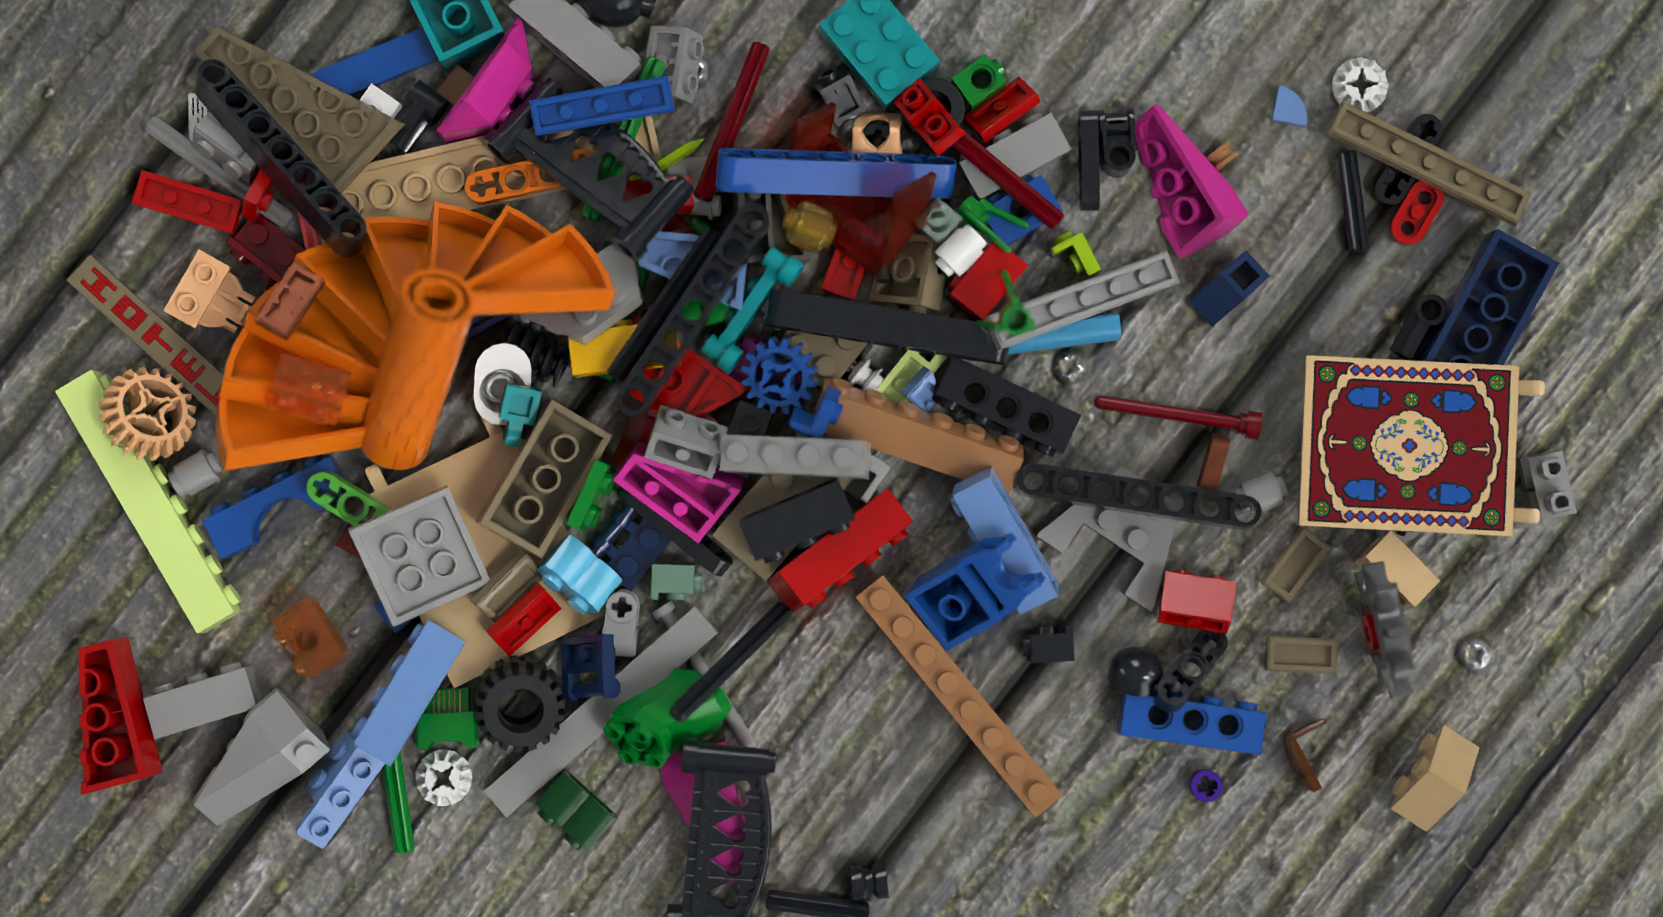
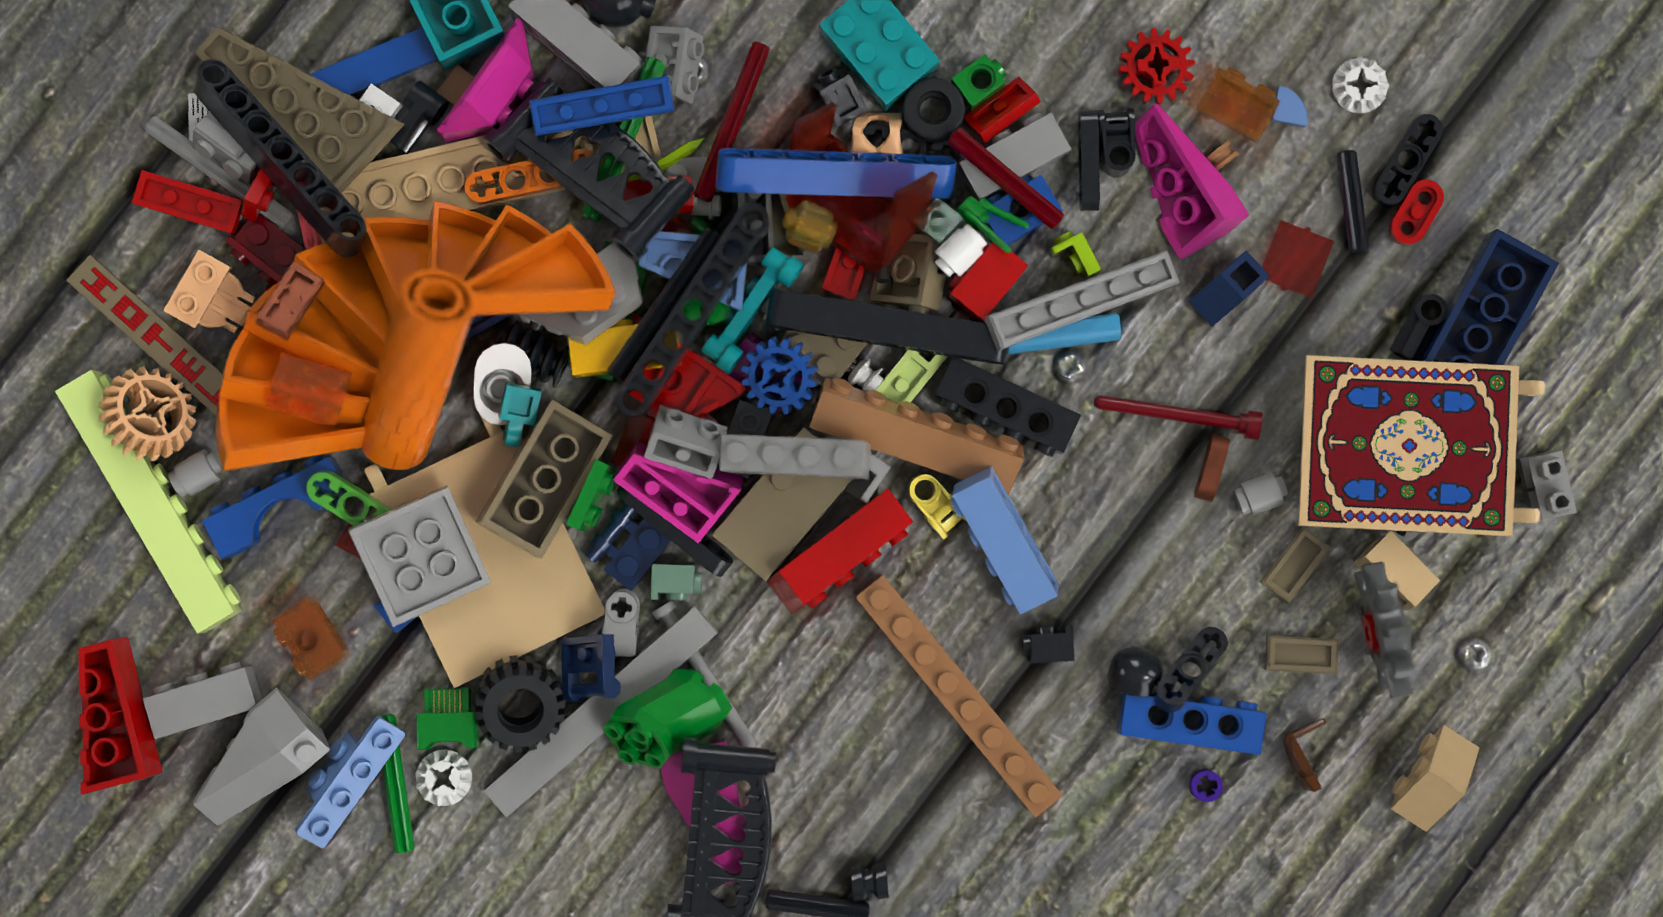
medium blue brick [351,620,465,766] -> none
dark tan tile [471,549,543,623] -> none
red plate [486,583,562,657] -> none
dark green brick [535,770,618,851] -> none
medium azure brick [537,534,622,615] -> none
black axle [668,602,792,724] -> none
black brick [739,478,855,563] -> none
blue bracket [789,385,844,439] -> none
red slope [893,78,966,156] -> none
medium blue tile [901,366,936,413] -> none
blue brick [905,533,1045,651] -> none
green plant [976,269,1035,335] -> none
black beam [1017,463,1262,530] -> none
light grey wing [1036,467,1181,611] -> none
brick [1157,570,1236,634] -> none
dark tan tile [1326,101,1532,226] -> none
none -> light yellow piece [907,474,966,540]
none -> red gear [1118,28,1195,106]
none -> clear orange bracket [1197,68,1280,144]
none -> clear red piece [1262,220,1334,298]

